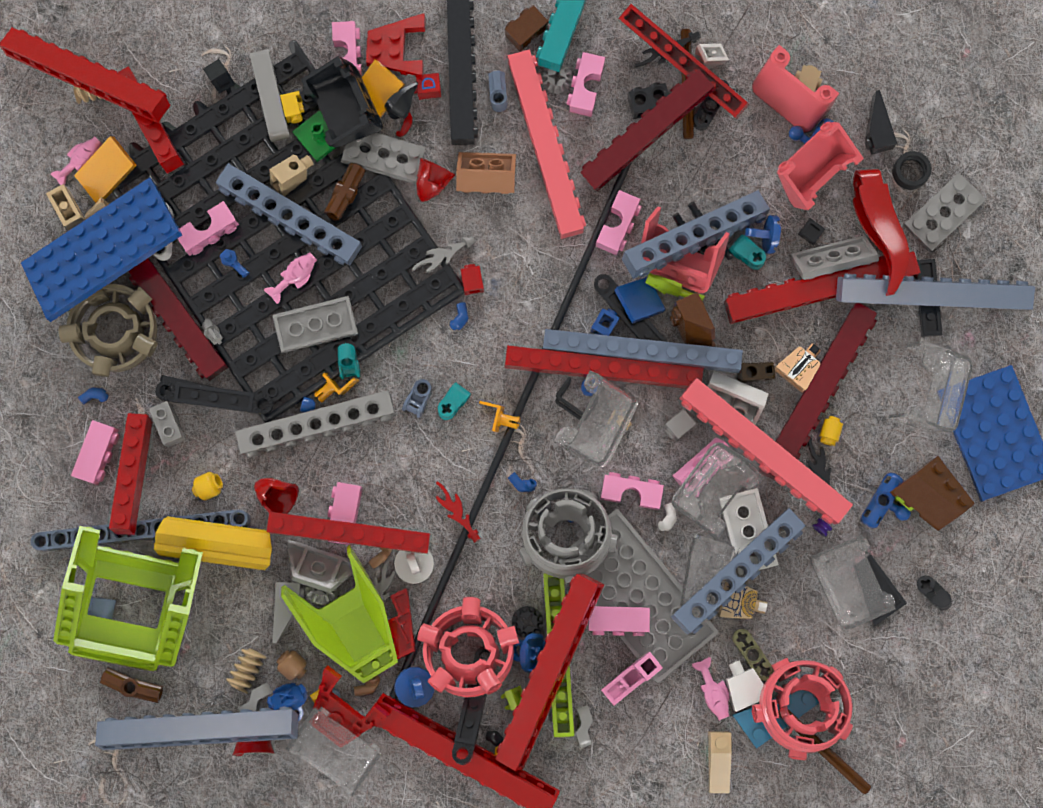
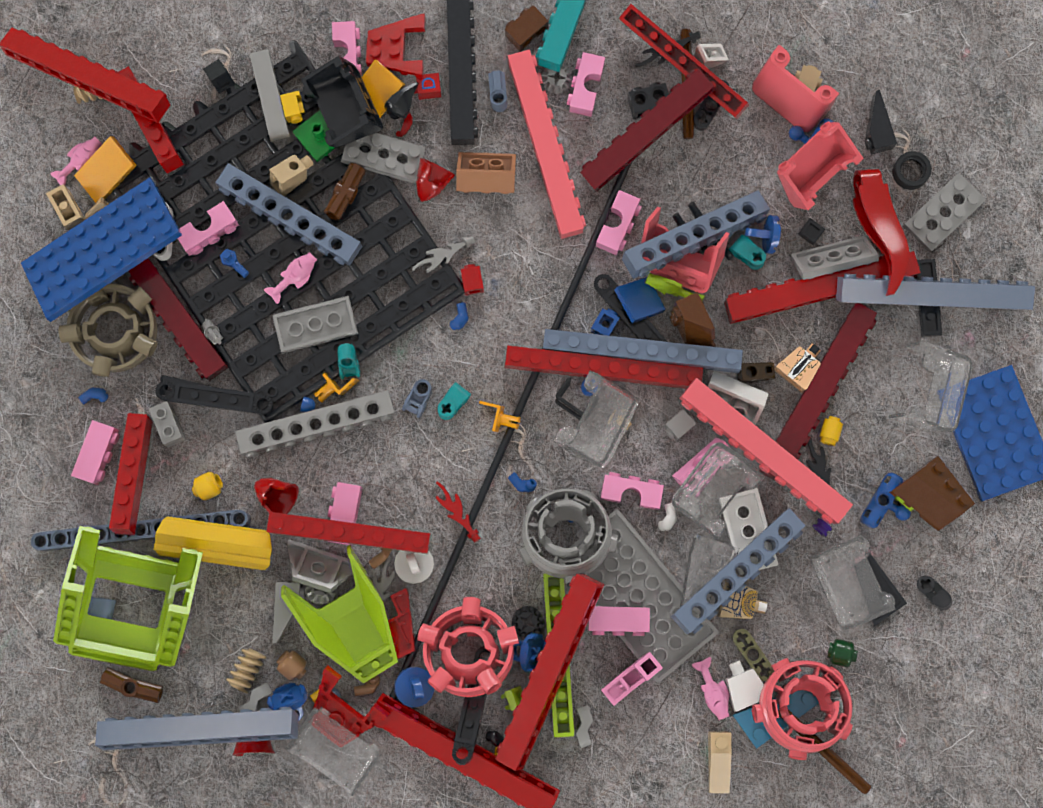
none -> dark green head [827,639,858,667]

